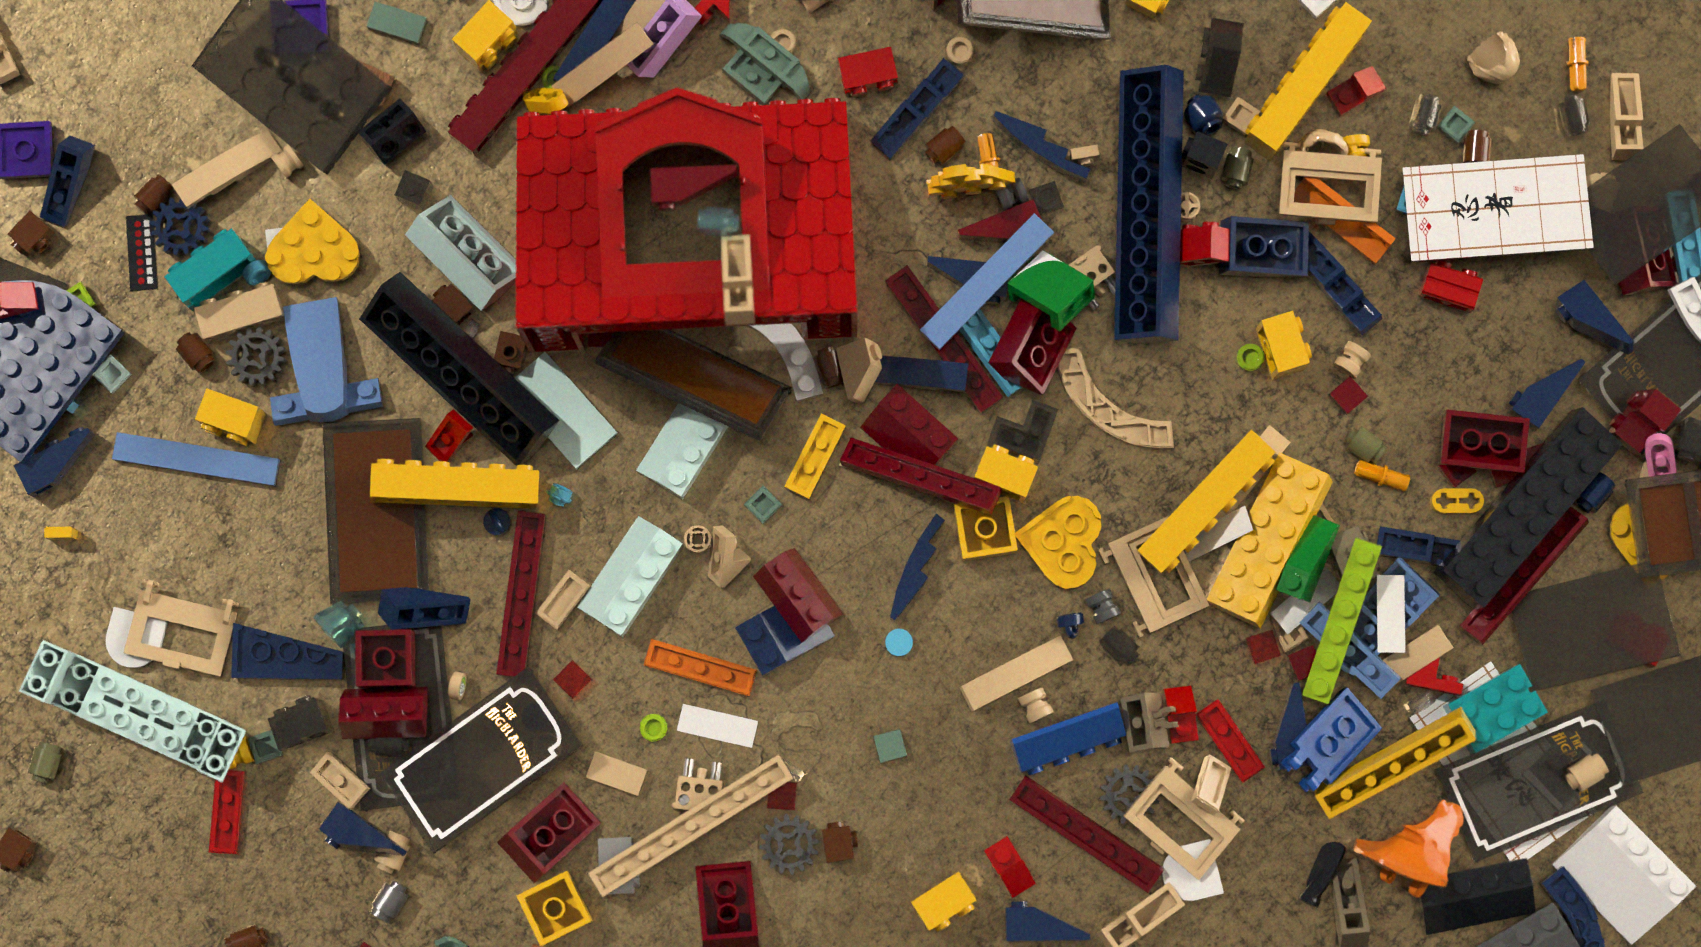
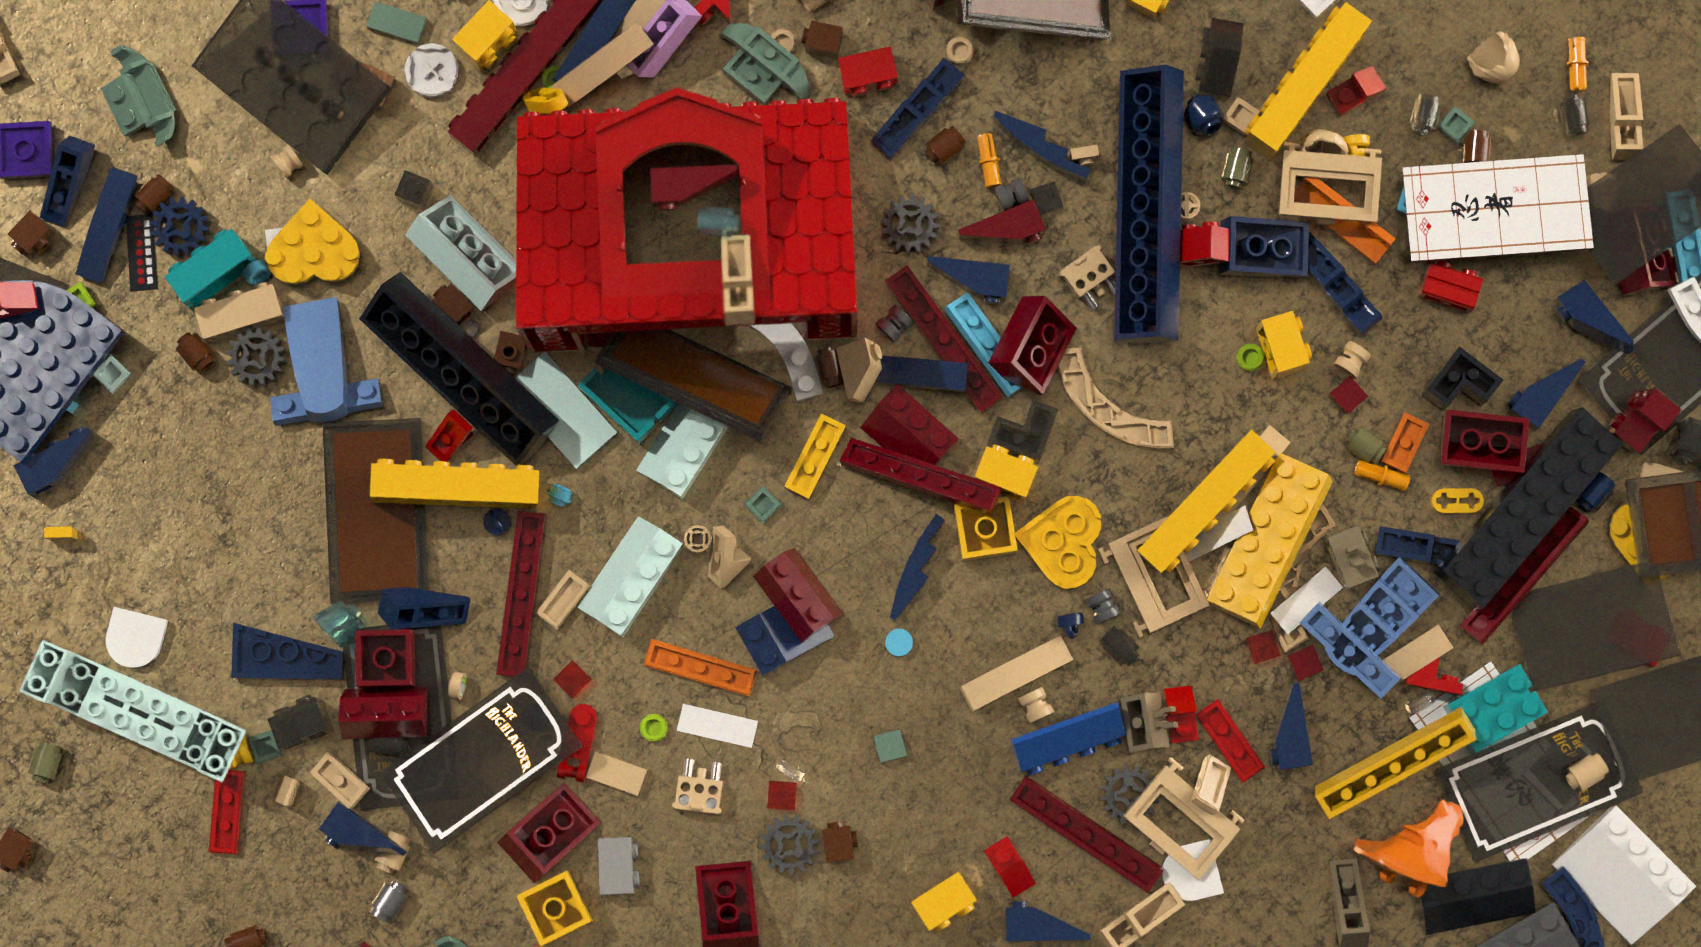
medium blue tile [112,432,280,486] -> none
tan piece [124,579,239,677] -> none
tan slope [172,129,282,209] -> none
yellow brick [195,388,267,446] -> none
black brick [358,98,427,165] -> none
tan plate [588,754,793,897] -> none
medium blue tile [920,213,1054,350] -> none
yellow plate [926,164,1015,199] -> none
green panel [1008,250,1095,331] -> none
black brick [1182,131,1228,179] -> none
green slope [1276,515,1340,602] -> none
blue tile [1281,687,1382,792] -> none
black piece [1299,842,1346,908] -> none
lime plate [1302,537,1382,704] -> none
white sticker [1377,575,1405,653] -> none
dark red tile [1437,464,1477,488] -> none
bright pink plate [1645,433,1677,485] -> none
none -> dark blue slope [75,167,138,283]
none -> sand green plate [100,45,176,147]
none -> tan slope [273,775,301,807]
none -> white tile [404,43,459,98]
none -> red plate [557,704,597,783]
none -> teal piece [578,345,677,445]
none -> reddish brown brick [801,20,843,59]
none -> flat silver wheel [875,304,913,343]
none -> dark grey gear [881,194,940,254]
none -> orange plate [1380,412,1429,474]
none -> black brick [1422,346,1503,411]

